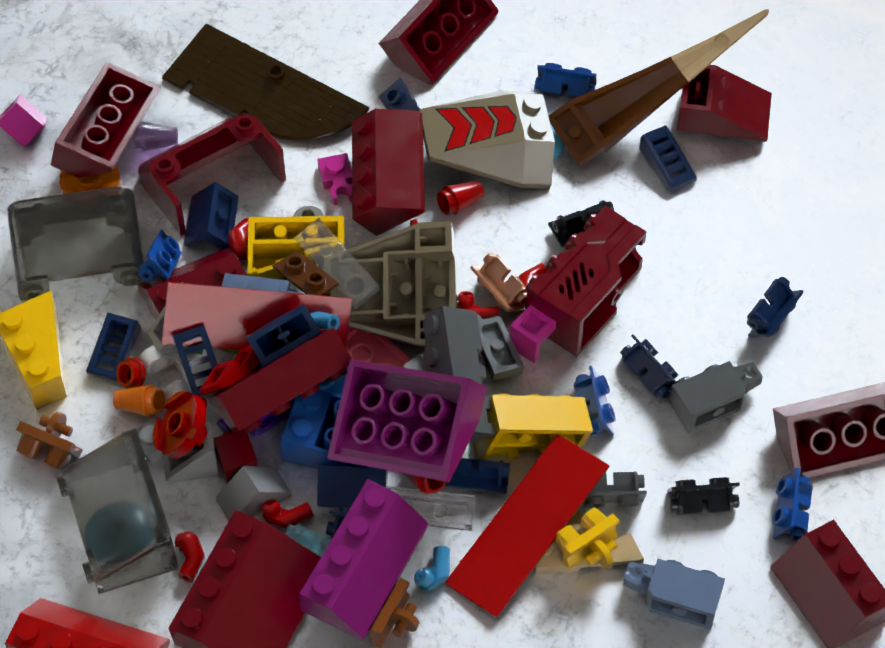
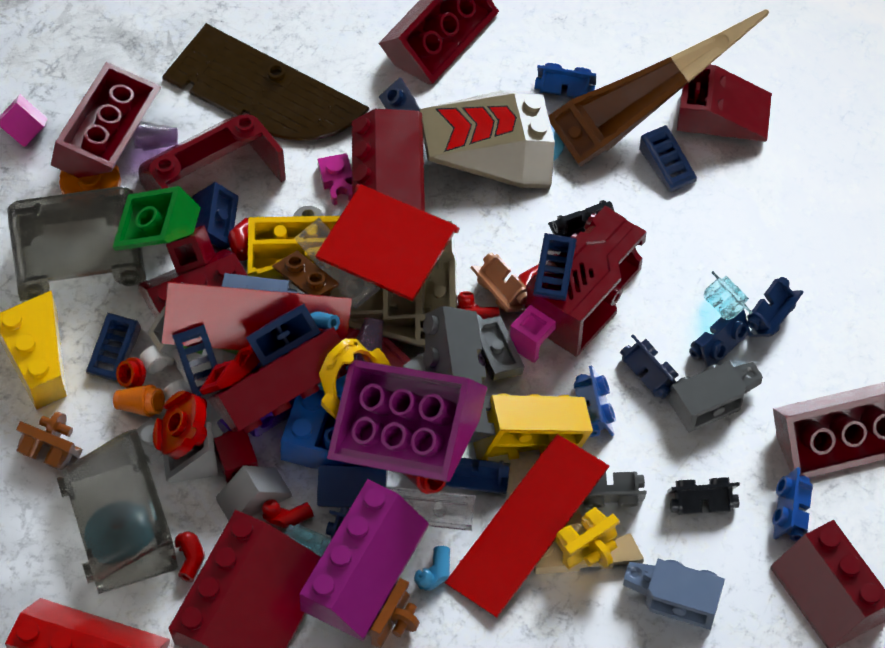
blue hinge [138,229,182,281] -> none
red cone [436,180,484,215] -> none
none -> green slope [112,186,201,251]
none -> dark red brick [165,226,216,274]
none -> red piece [315,184,460,302]
none -> yellow helmet [319,338,391,419]
none -> clear purple cone [353,318,384,361]
none -> dark blue slope [533,233,577,301]
none -> dark blue hinge [689,308,750,368]
none -> clear light blue hinge [704,271,753,320]

